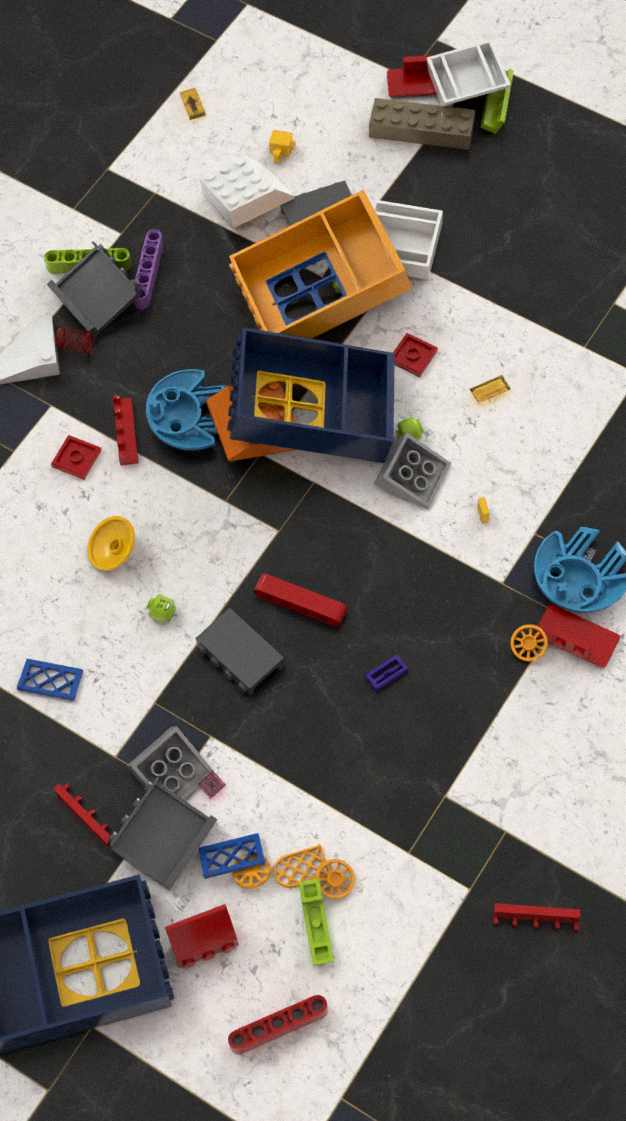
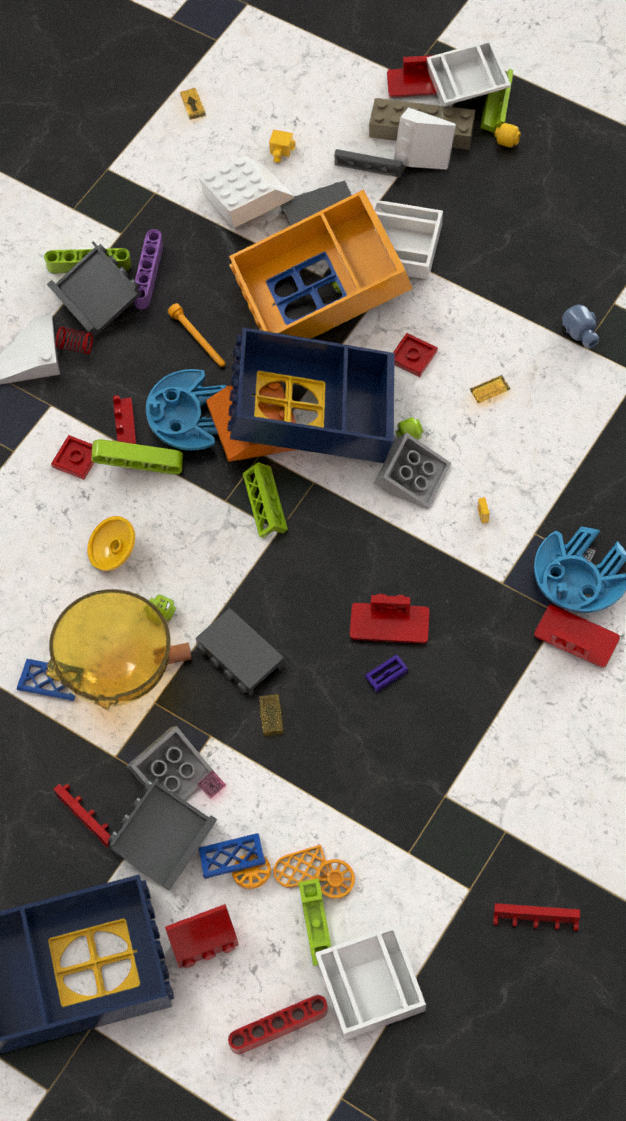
red beam [253,574,348,627] -> none
light orange wheel [511,625,548,662] -> none
none -> clear yellow windscreen [46,589,171,710]
none -> lime beam [91,439,183,474]
none -> nougat hinge [155,642,192,666]
none -> light orange piece [168,303,226,367]
none -> lime fence [243,462,288,538]
none -> clear yellow tile [259,694,283,736]
none -> white slope [315,925,426,1040]
none -> dark grey hinge [334,149,404,178]
none -> red bracket [350,594,429,644]
none -> white slope [394,108,456,170]
none -> yellow head [494,123,521,148]
none -> sand blue piece [562,305,599,348]

